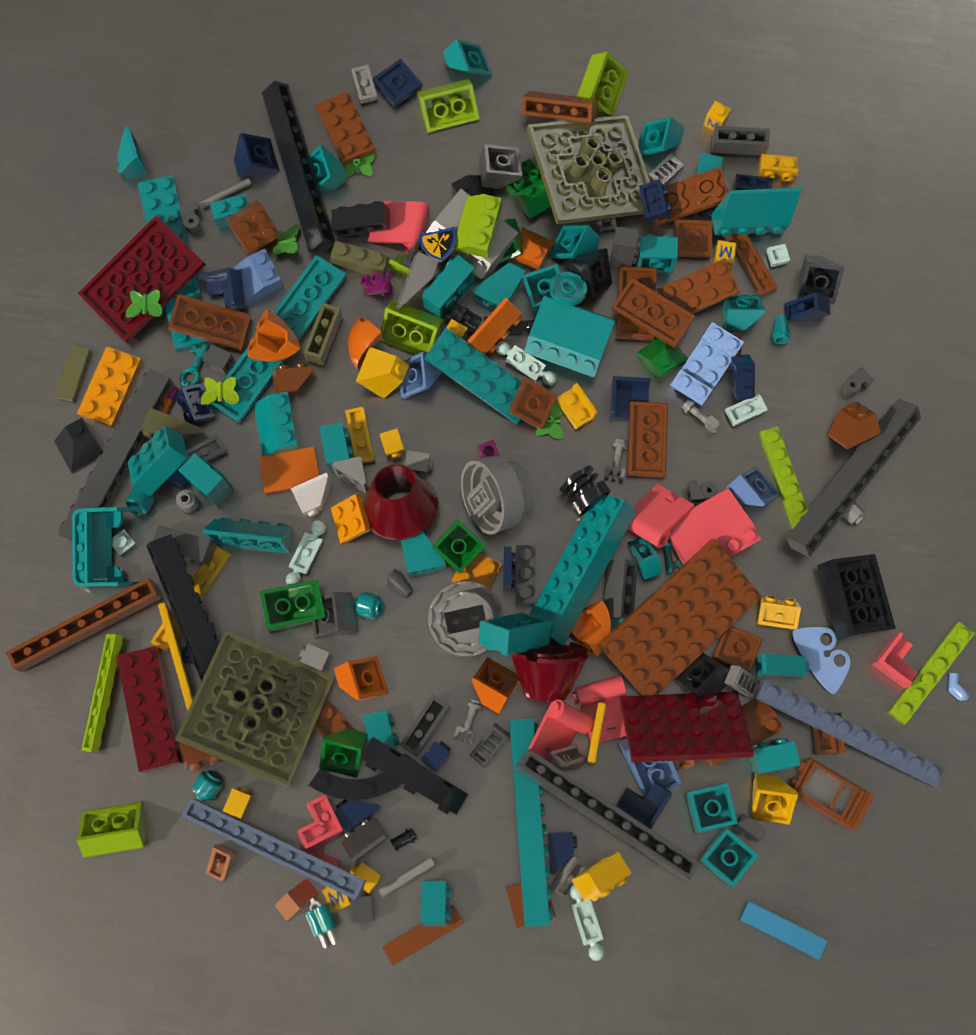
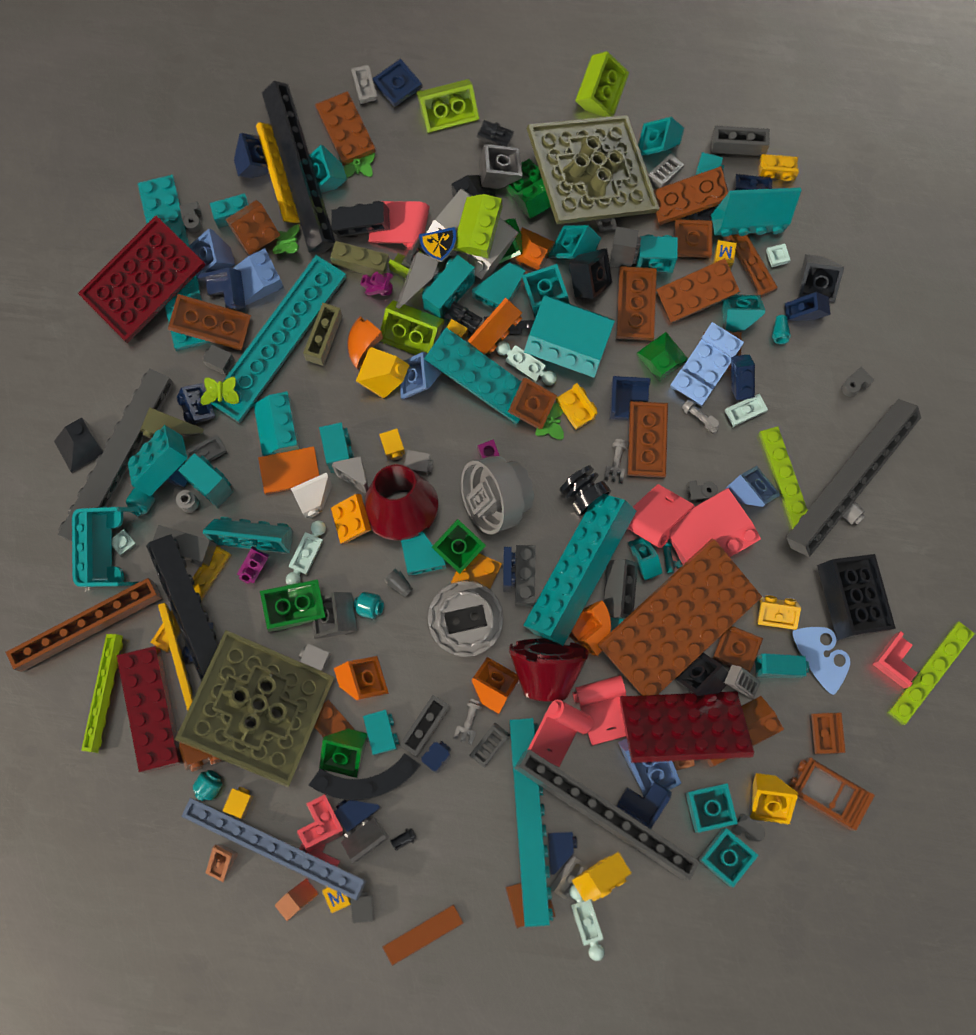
olive tile [54,345,91,403] -> none
light orange plate [77,346,142,427] -> none
lime slope [77,802,146,858] -> none
teal slope [116,126,147,181] -> none
bright green piece [125,290,163,318] -> none
piece [160,386,179,414] -> none
teal piece [179,344,209,387] -> none
light grey bar [200,178,252,209] -> none
orange brick [247,309,300,362] -> none
dark orange slope [272,363,313,393] -> none
teal piece [305,898,339,948] -> none
yellow plate [345,407,375,464] -> none
yellow brick [350,861,383,893] -> none
black brick [360,737,468,815] -> none
light grey tile [378,858,436,897] -> none
teal brick [421,881,452,927] -> none
teal slope [443,39,492,77] -> none
teal brick [478,612,551,656] -> none
dark orange brick [522,91,599,123] -> none
light grey slope [548,744,588,770] -> none
teal tile [549,272,587,306] -> none
yellow tile [587,702,606,766] -> none
dark orange plate [611,278,695,348] -> none
dark blue bracket [639,179,673,221] -> none
yellow brick [704,100,731,131] -> none
dark azure slope [740,901,828,960] -> none
teal brick [749,738,800,774] -> none
sand blue plate [755,680,944,787] -> none
dark orange slope [828,402,881,449] -> none
light blue arm [948,673,970,701] -> none
none -> medium blue slope [190,229,235,279]
none -> magenta hips [237,546,270,584]
none -> yellow tile [256,122,300,223]
none -> black hips [477,120,514,147]

